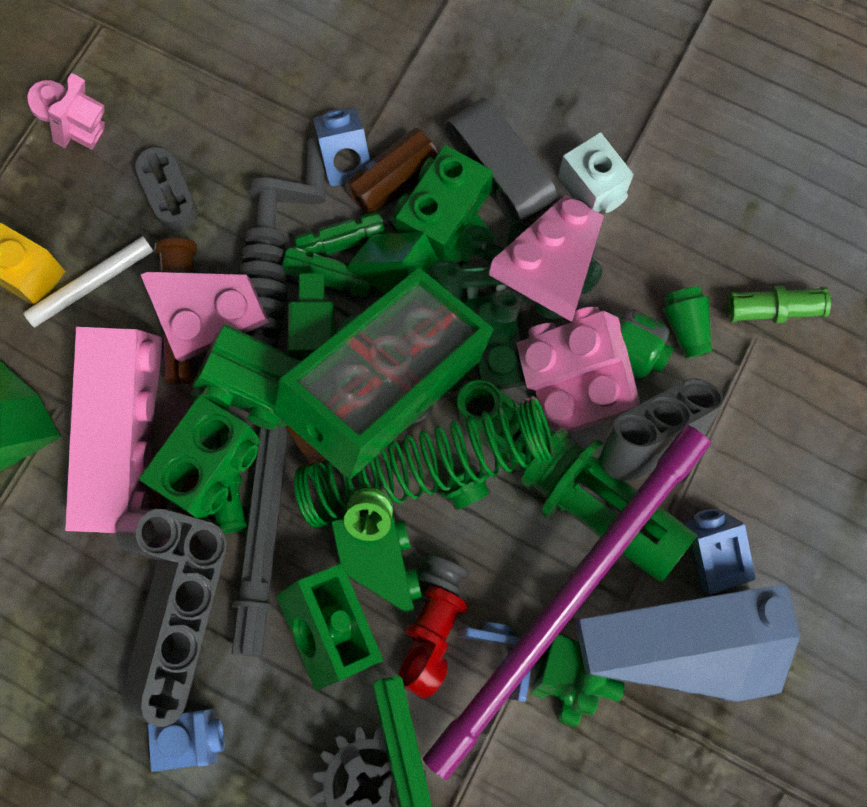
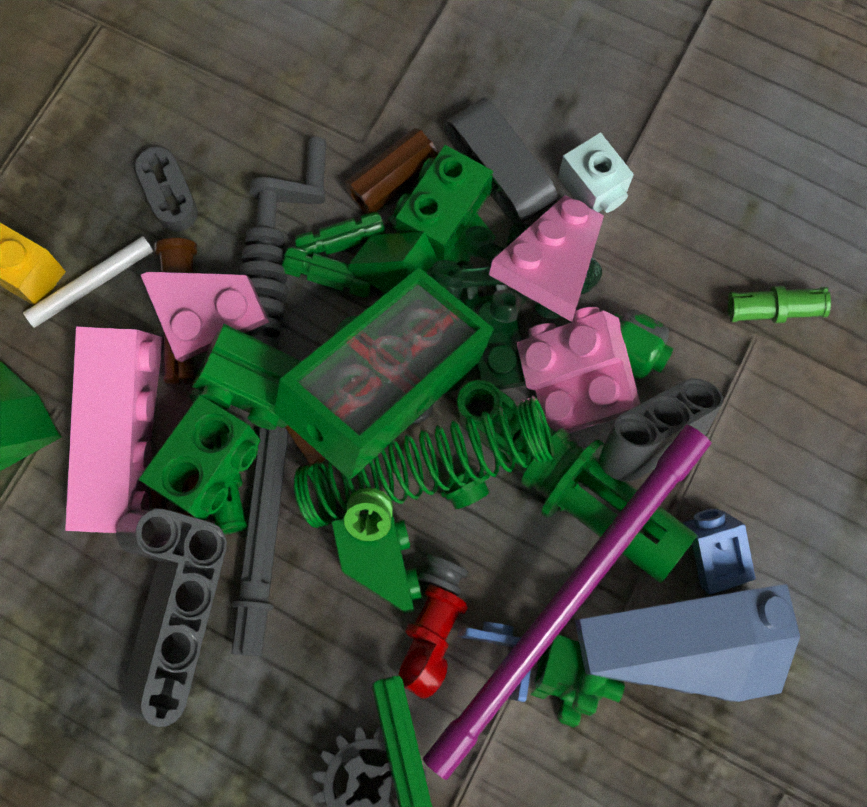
bright pink hips [27,73,105,150] -> none
medium blue bracket [148,709,225,772] -> none
green brick [276,563,384,691] -> none
green piece [288,273,337,361] -> none
medium blue bracket [313,108,370,186] -> none
green cone [662,286,713,359] -> none

